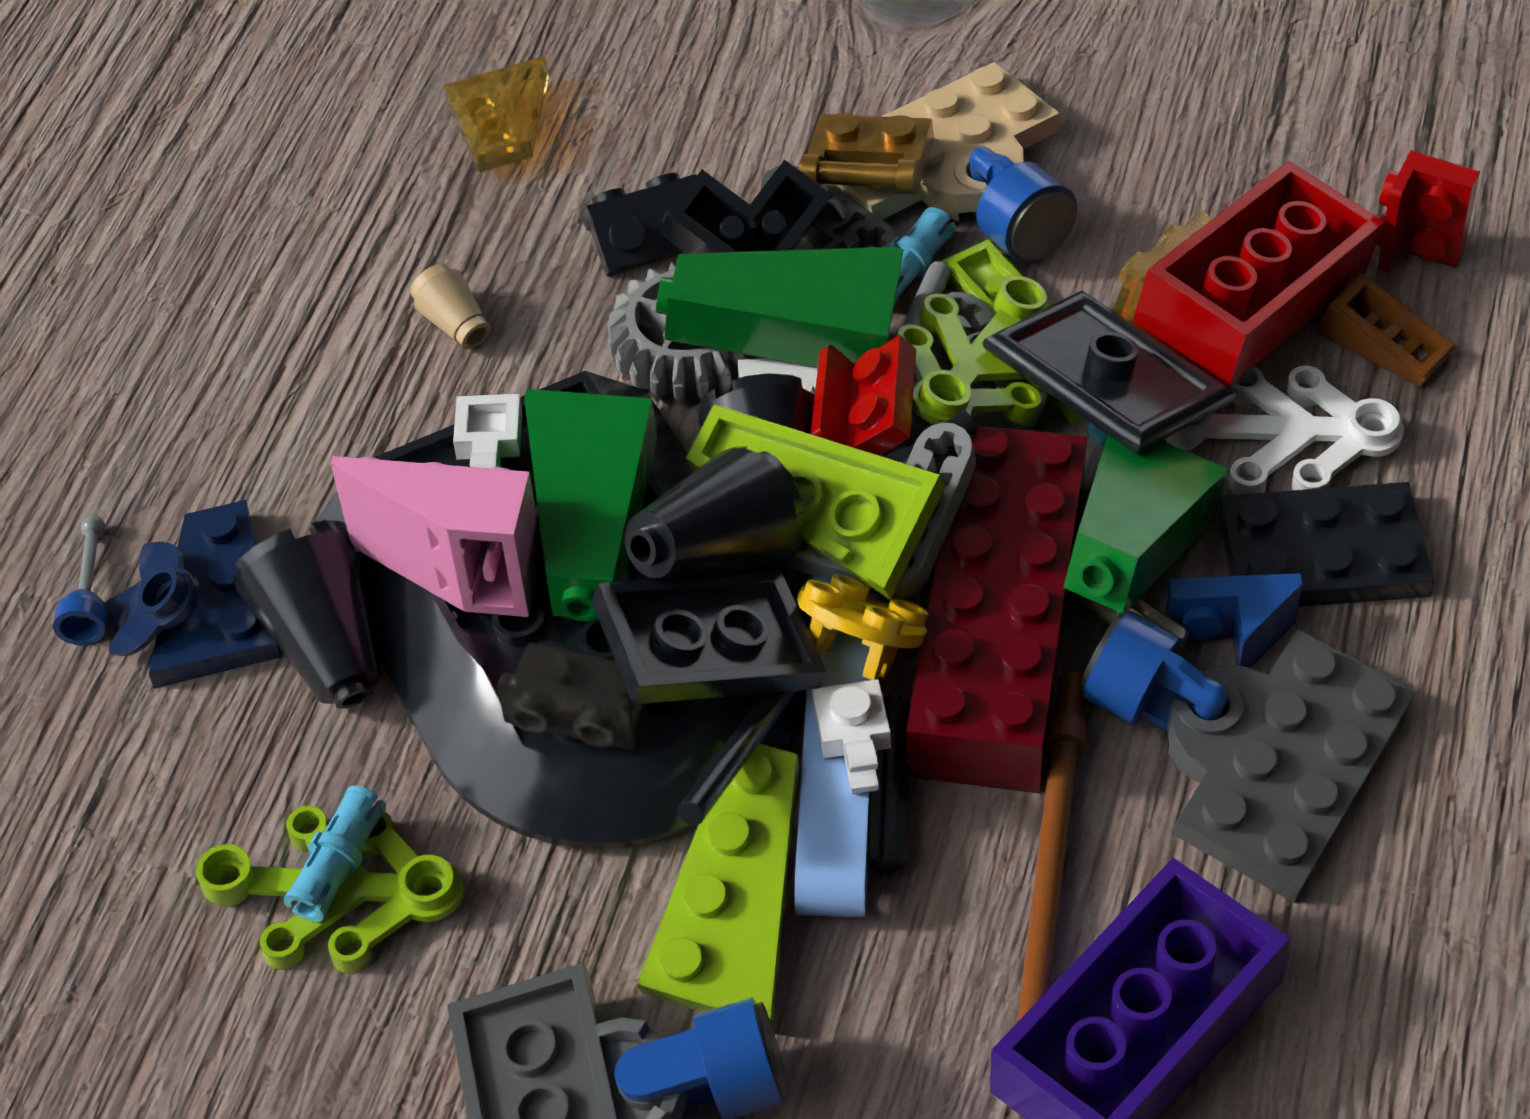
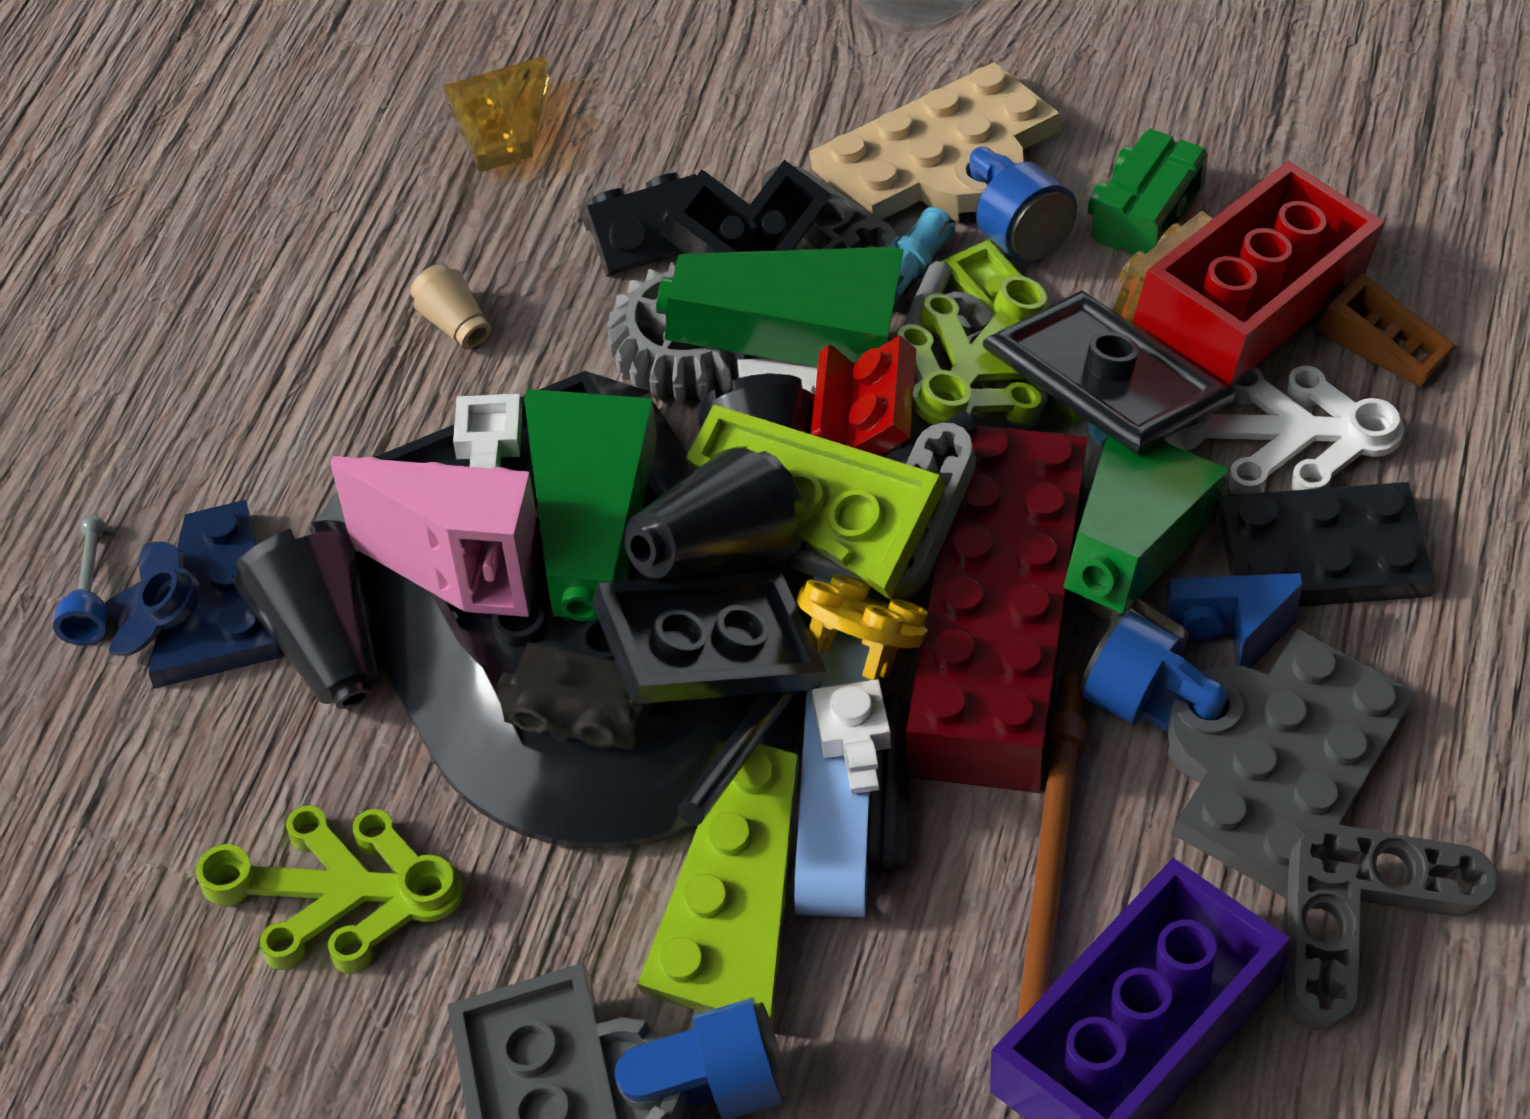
medium azure pin [283,785,386,922] -> none
pearl gold plate [799,113,934,194] -> none
red bracket [1377,150,1480,272] -> none
none -> green brick [1087,128,1208,262]
none -> dark grey beam [1284,824,1497,1030]

